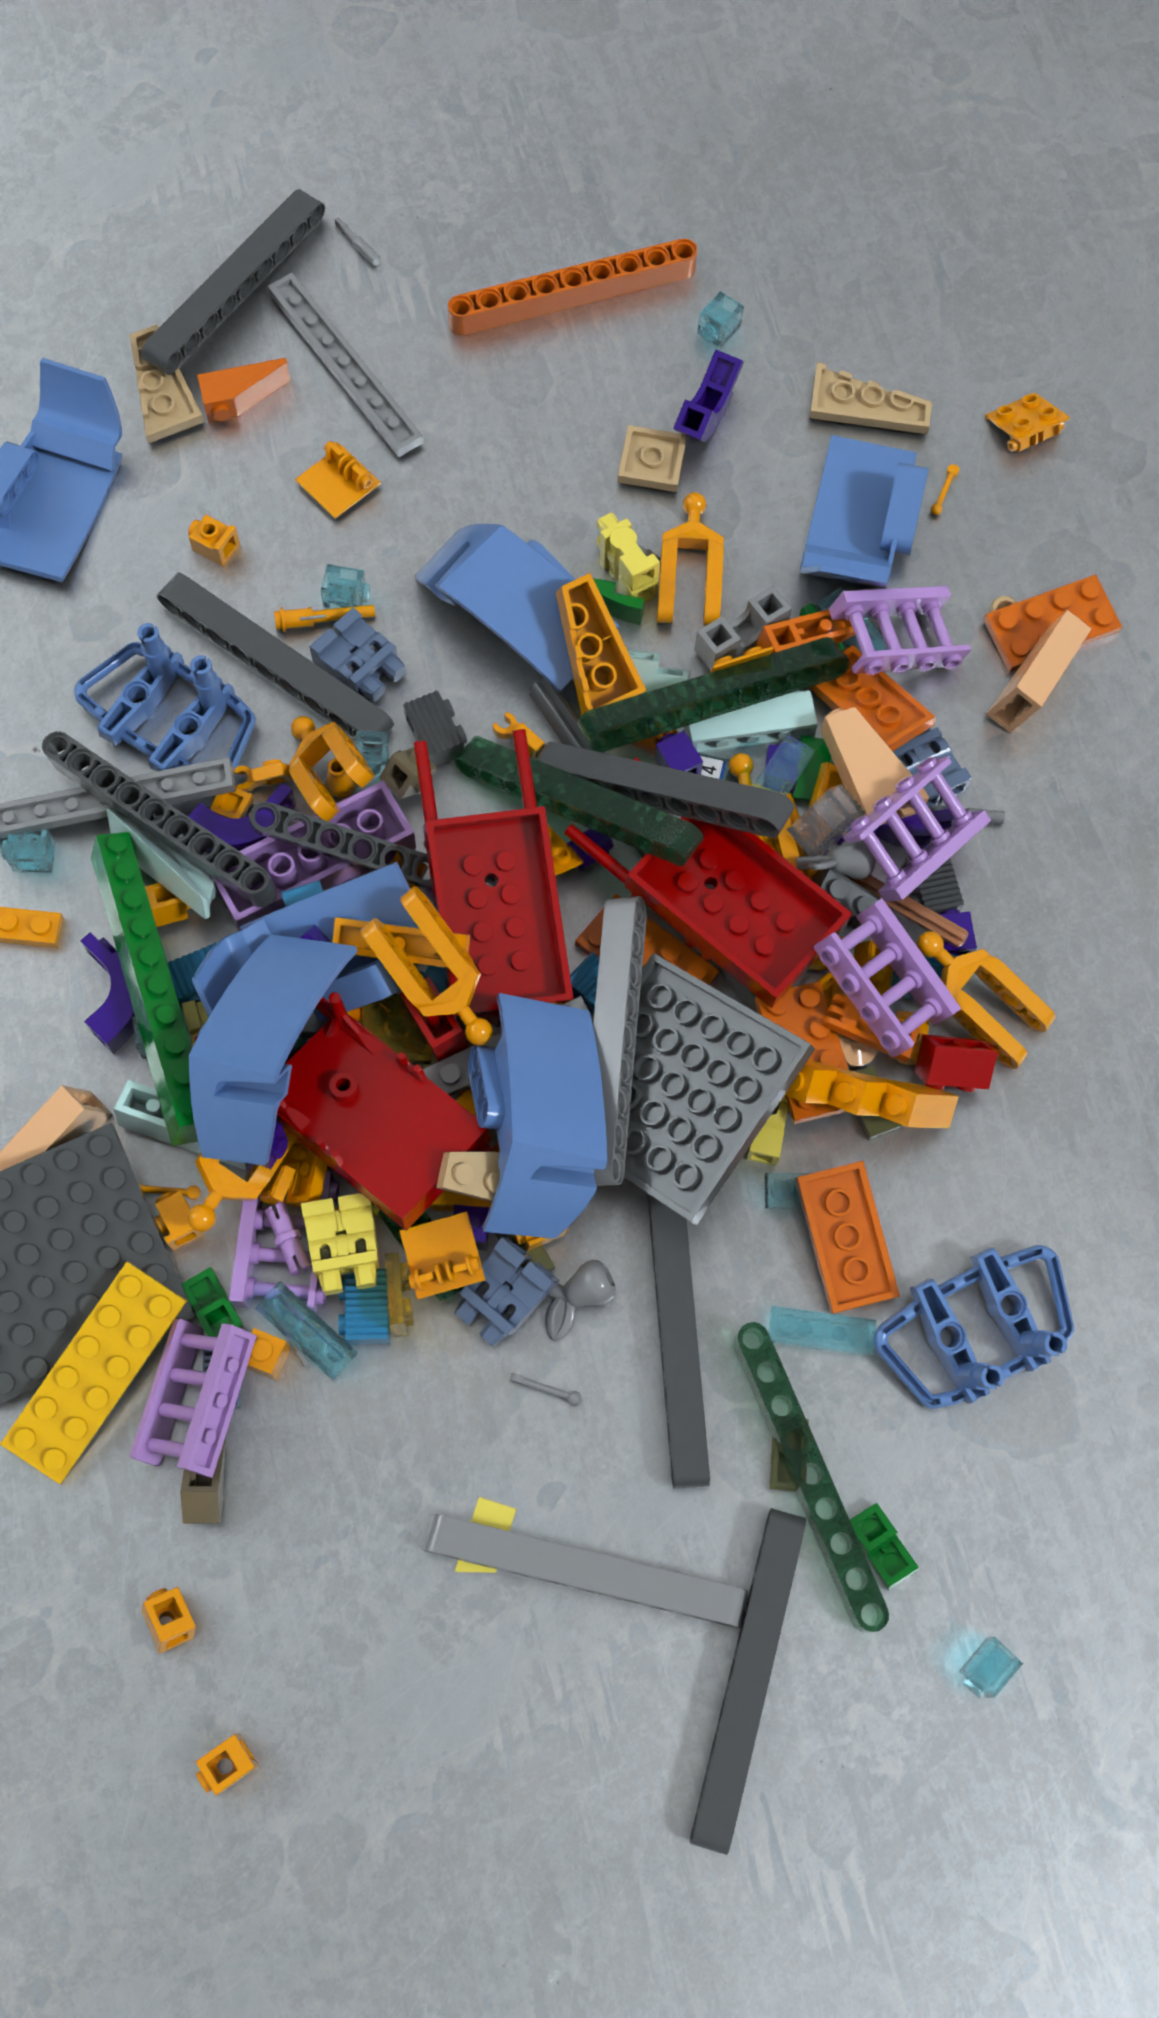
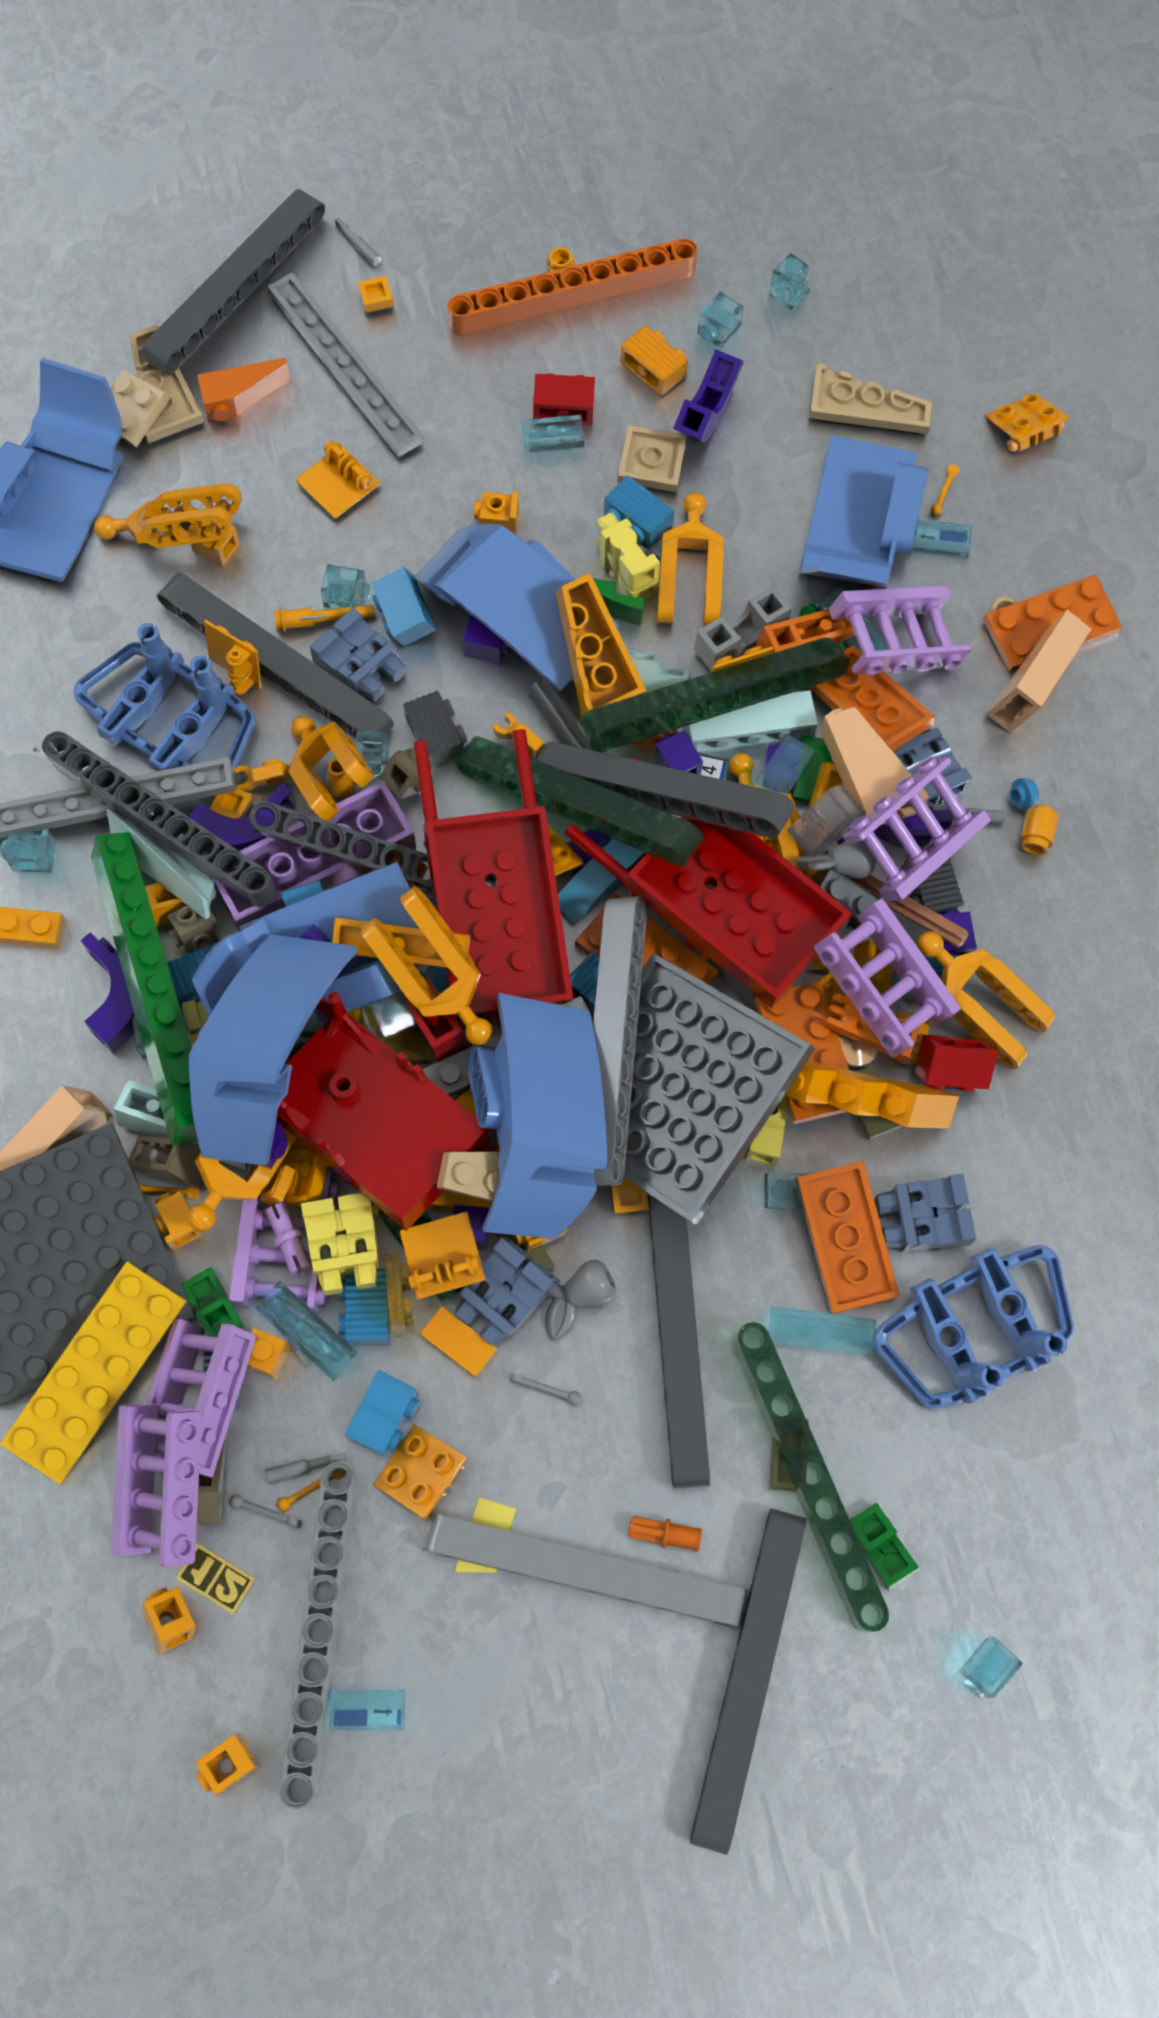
none -> light orange piece [94,483,242,548]
none -> tan plate [110,369,170,448]
none -> lavender fence [111,1403,202,1568]
none -> dark tan arch [129,1134,202,1187]
none -> dark tan brick [167,905,219,954]
none -> clear yellow sticker [175,1543,255,1615]
none -> light orange hinge [204,619,262,696]
none -> light grey hinge [229,1494,301,1528]
none -> light grey piece [265,1452,347,1483]
none -> light orange hinge [276,1471,345,1512]
none -> light grey beam [280,1461,357,1809]
none -> clear light blue tile [329,1690,406,1730]
none -> dark azure brick [345,1370,420,1457]
none -> light orange plate [357,276,394,313]
none -> clear light blue brick [360,991,415,1037]
none -> dark azure brick [371,566,436,646]
none -> light orange hinge [373,1424,467,1520]
none -> light orange tile [420,1306,498,1378]
none -> dark purple brick [463,615,510,664]
none -> light orange brick [474,491,519,535]
none -> clear light blue plate [521,415,584,453]
none -> red brick [533,373,595,426]
none -> light orange plate [546,247,575,271]
none -> medium azure slope [558,809,670,926]
none -> dark azure brick [604,475,675,548]
none -> light orange plate [611,1178,649,1214]
none -> light orange brick [620,325,688,396]
none -> orange axle [628,1516,702,1552]
none -> clear light blue brick [769,253,810,310]
none -> sand blue hips [874,1173,976,1253]
none -> clear light blue tile [911,519,972,557]
none -> dark azure plate [1010,778,1039,810]
none -> light orange brick [1020,805,1059,855]

